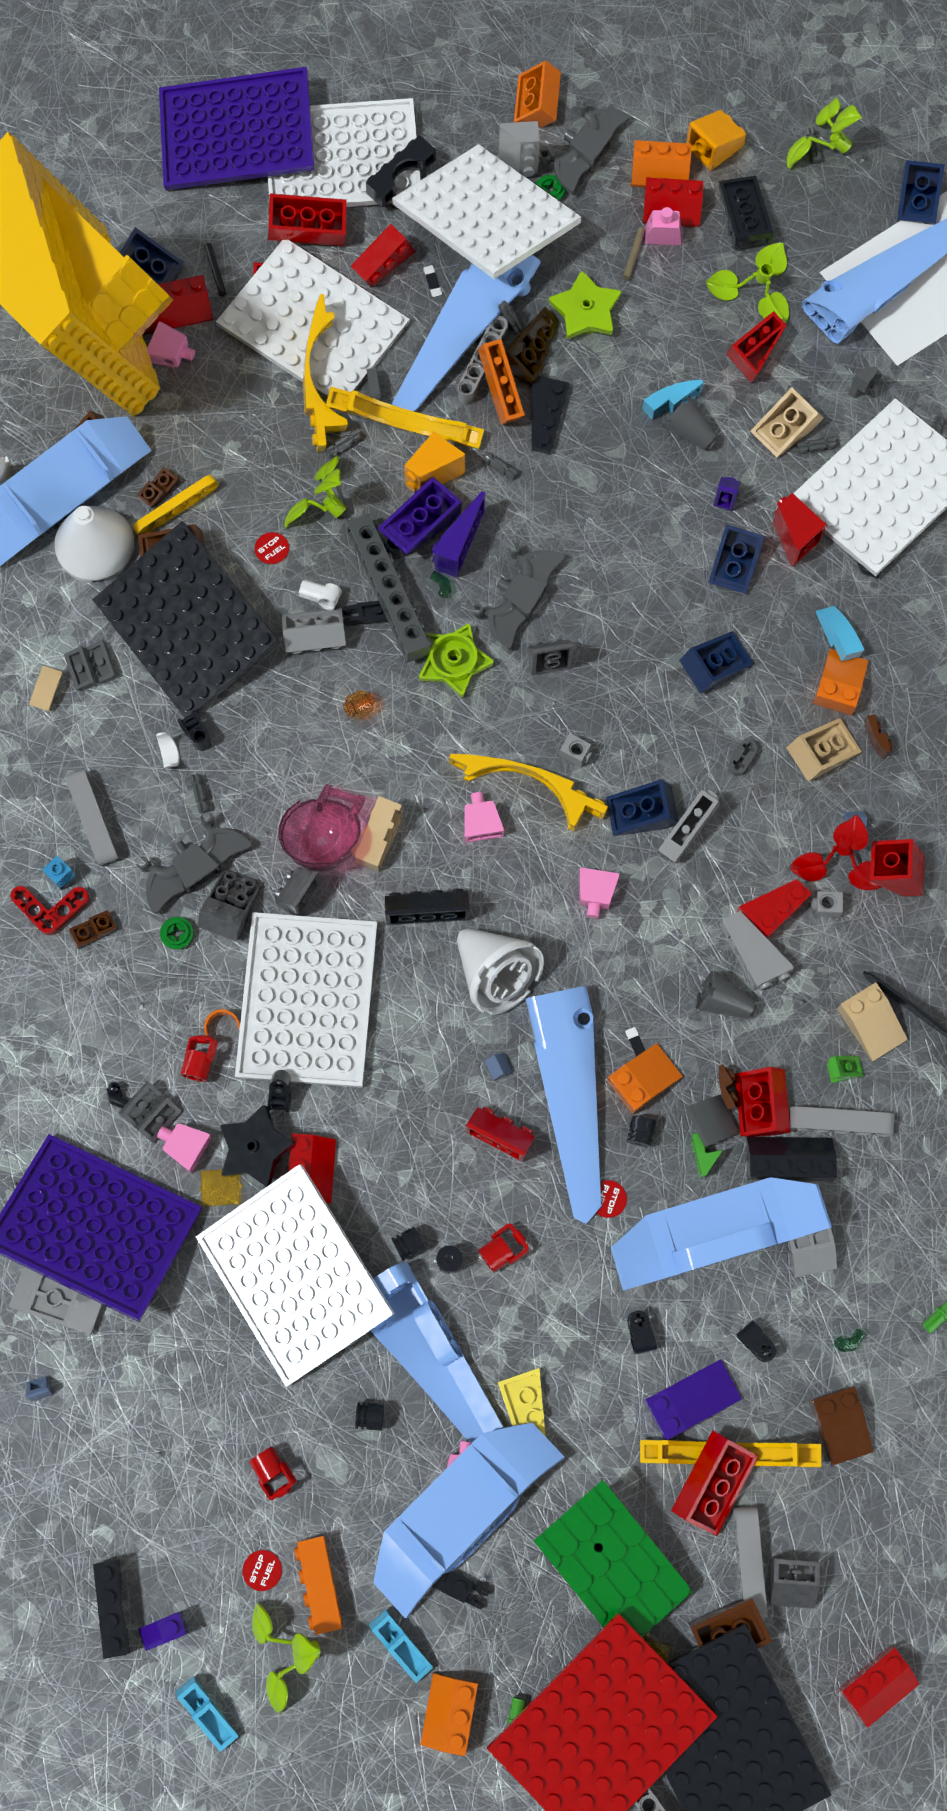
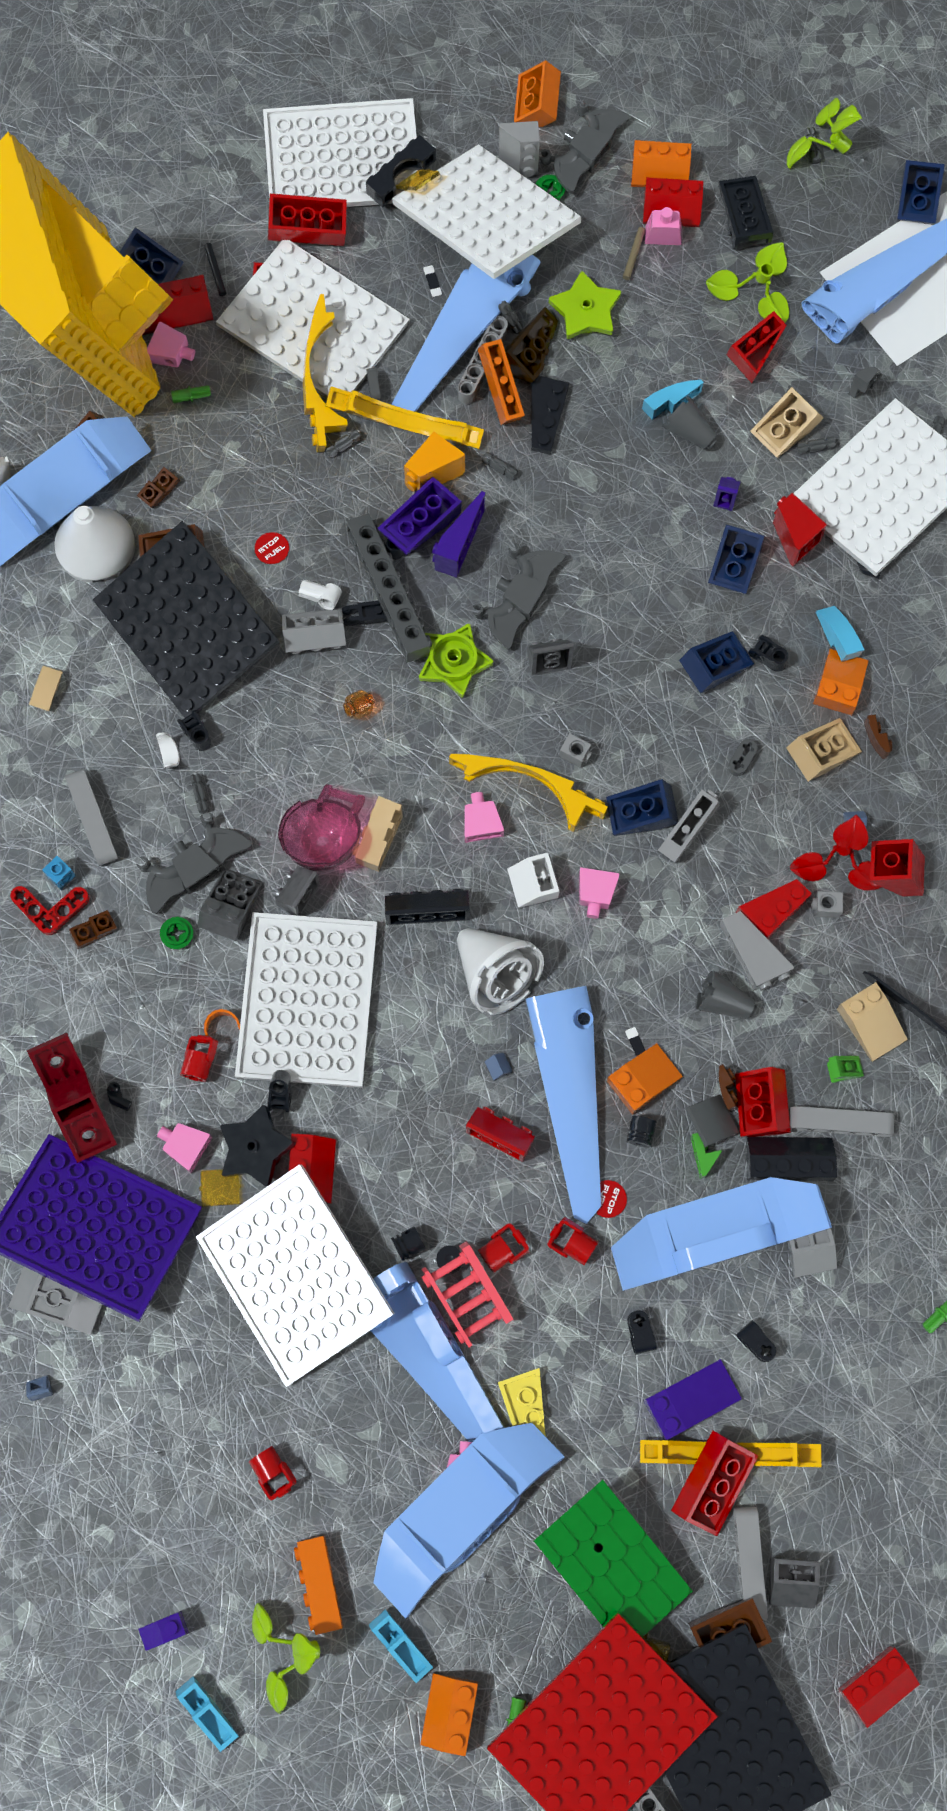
dark grey slope [64,640,118,691] -> none
black arch [93,1559,130,1659] -> none
dark grey slope [119,1081,181,1143] -> none
yellow beam [133,475,218,535] -> none
dark purple plate [159,67,315,190] -> none
red sticker [242,1550,282,1591] -> none
lime plant [284,455,346,529] -> none
red wedge [351,224,416,287] -> none
black piece [355,1402,384,1431] -> none
clear green arm [430,571,452,598] -> none
black hinge [432,1571,489,1610] -> none
light orange slope [686,110,747,171] -> none
reddish brown slope [809,1386,873,1466] -> none
clear green arm [834,1328,866,1352] -> none
none -> dark red bracket [27,1033,117,1163]
none -> bright green axle [171,385,211,403]
none -> clear yellow piece [396,169,440,191]
none -> coral fence [421,1242,514,1347]
none -> white slope [507,853,559,908]
none -> red piece [547,1217,599,1266]
none -> black piece [748,635,788,672]

